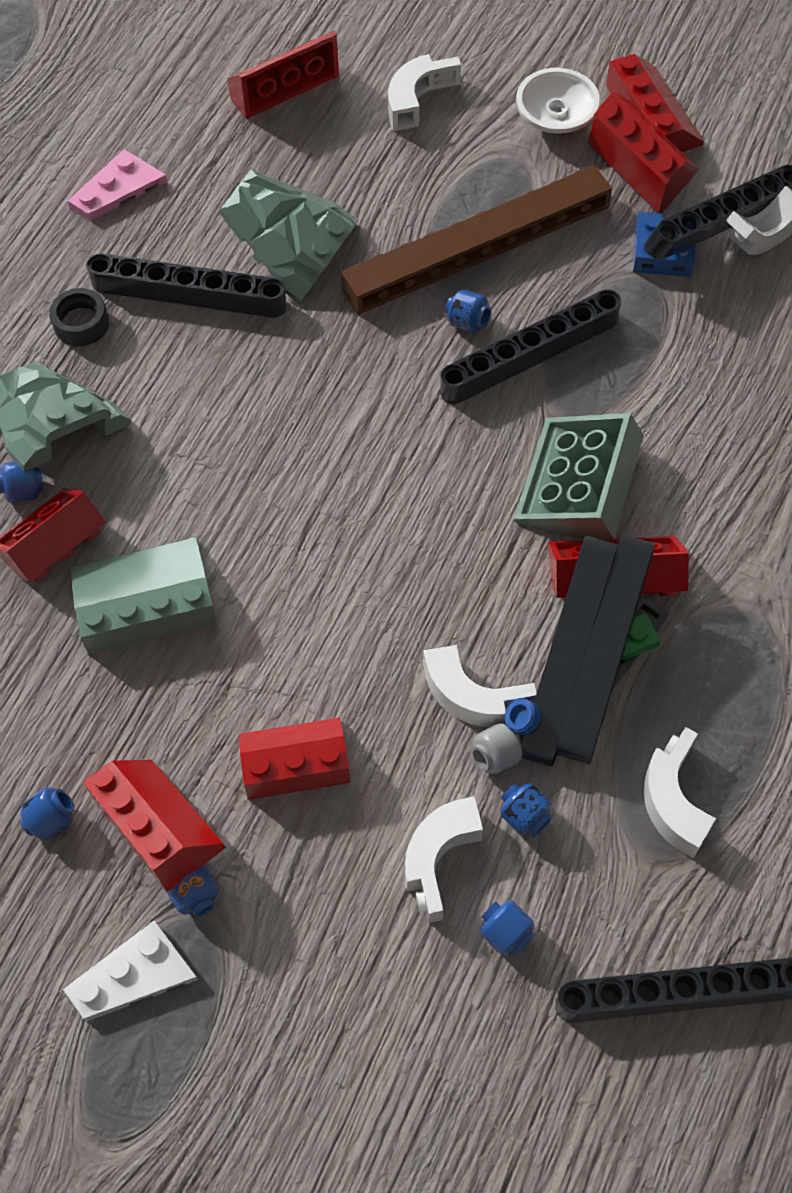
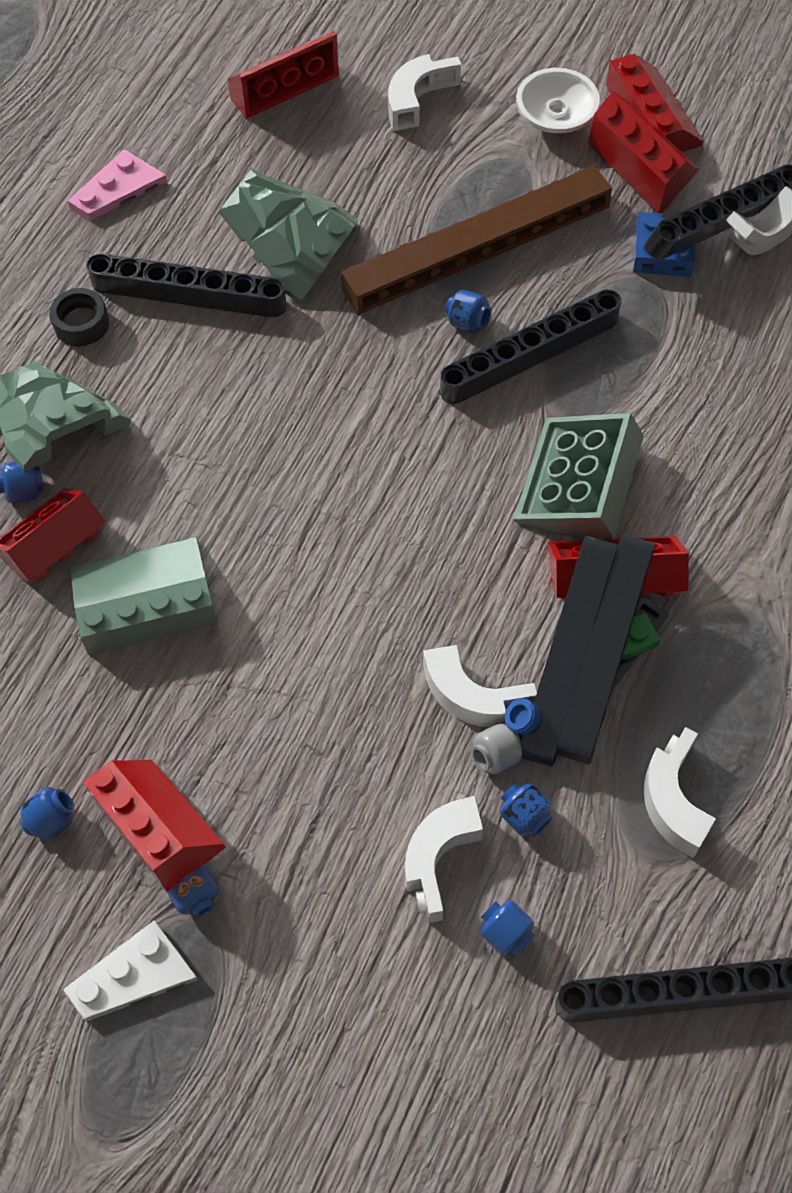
red slope [239,717,351,800] -> none

